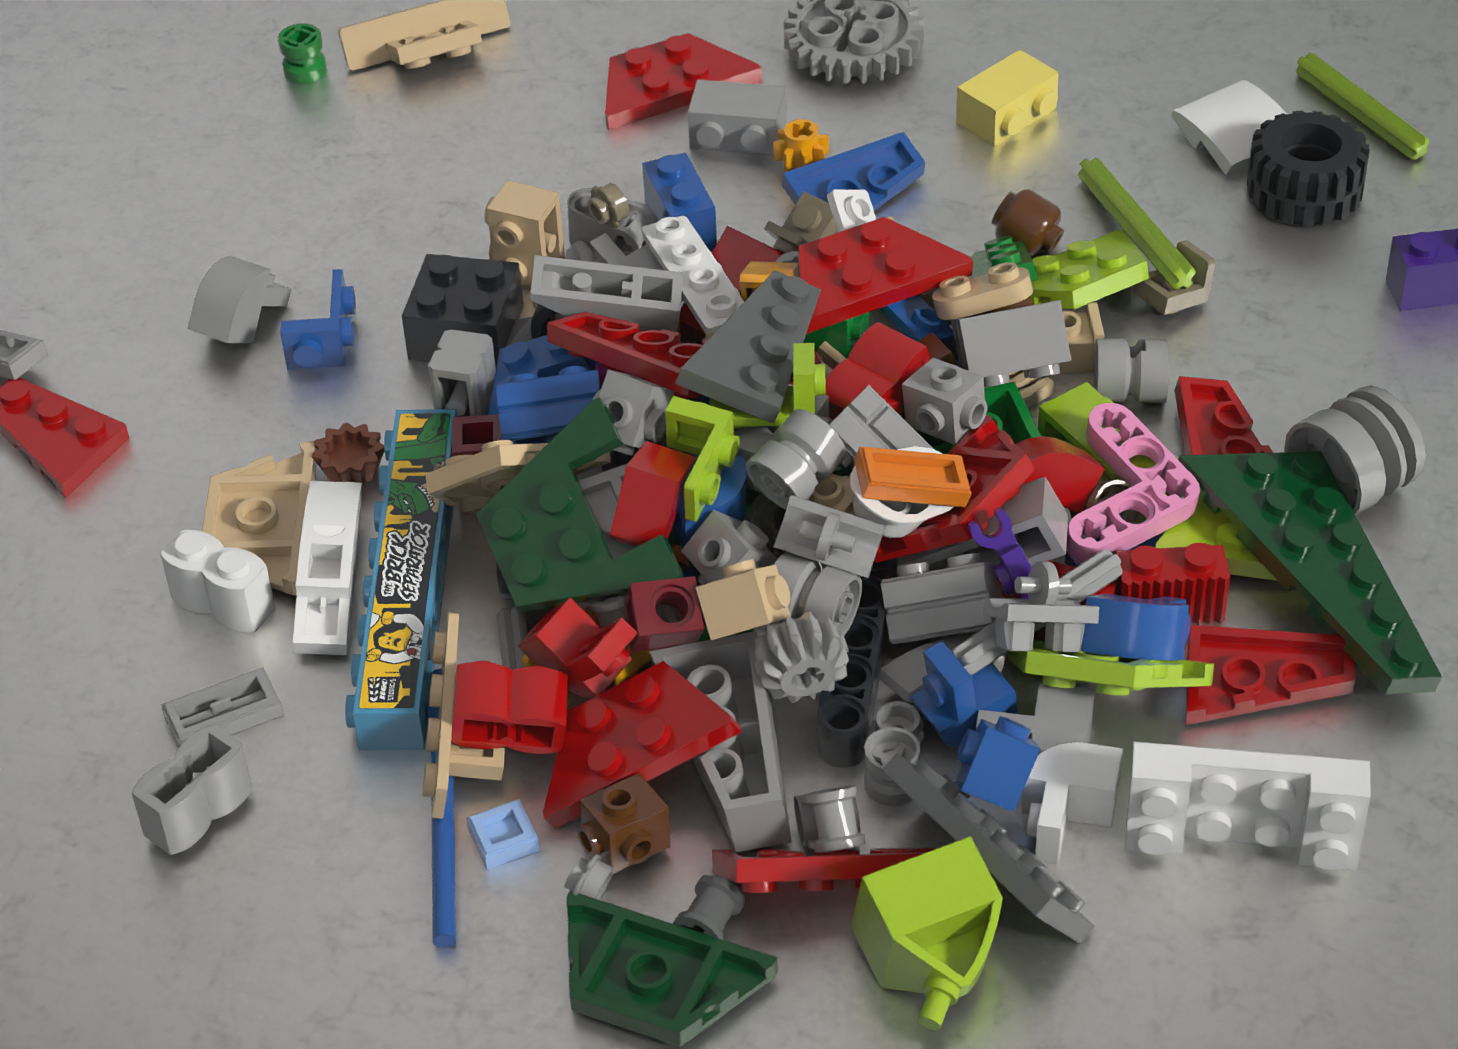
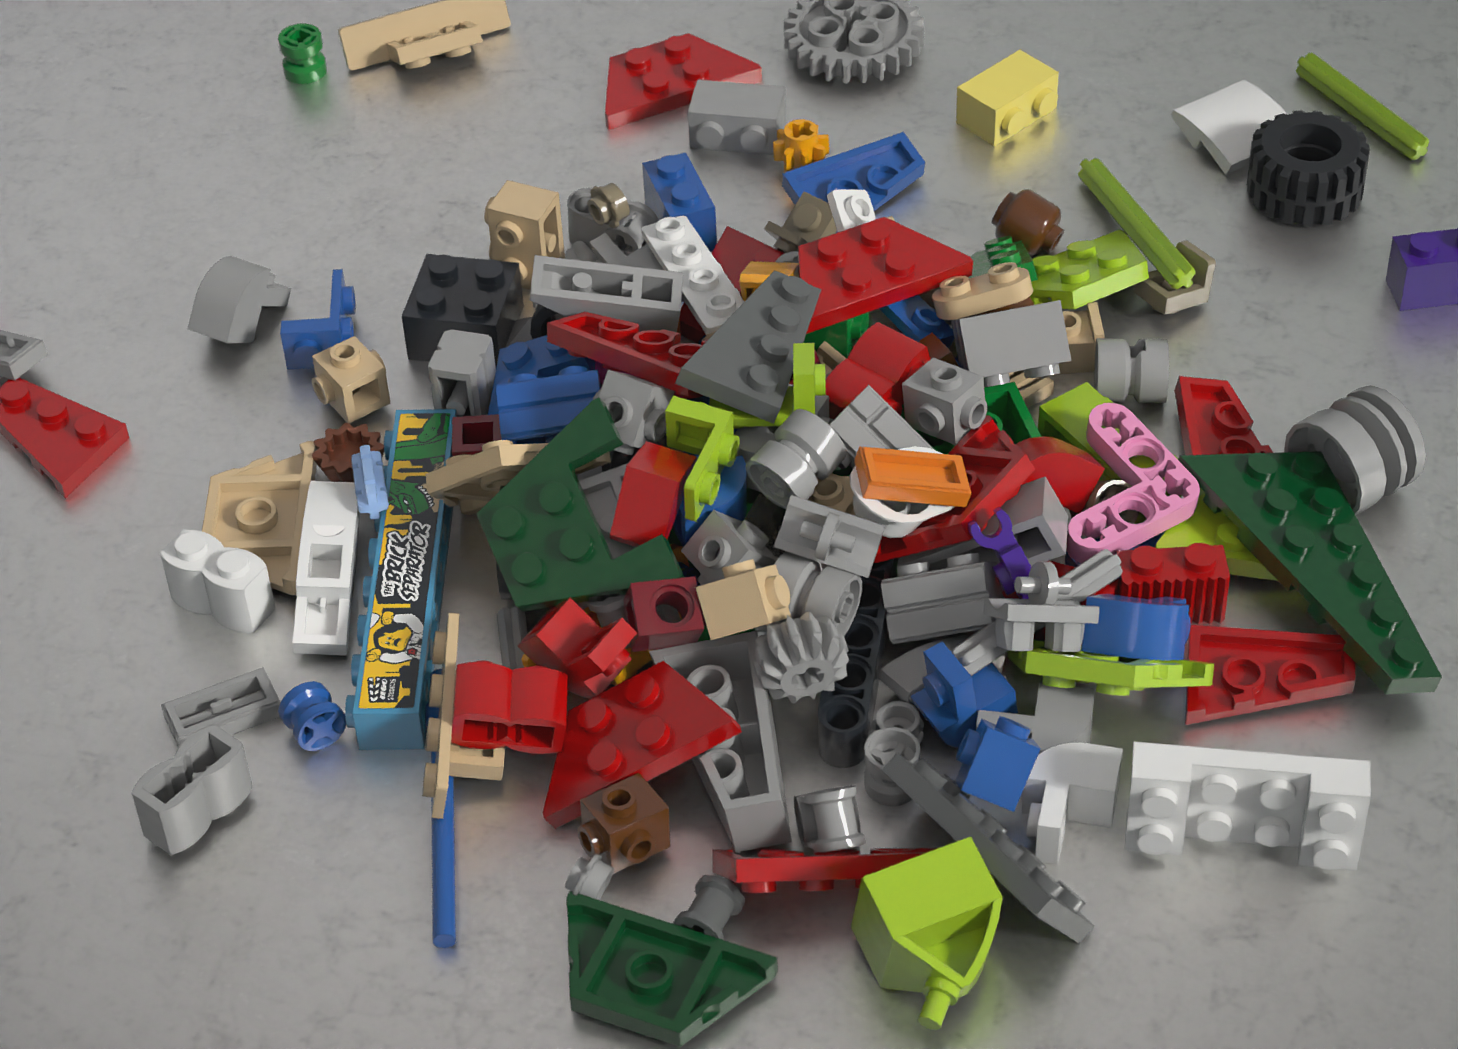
light blue tile [466,799,540,870] -> none
none -> blue wheel [278,681,346,751]
none -> tan brick [312,336,391,423]
none -> light blue axle [351,445,389,519]

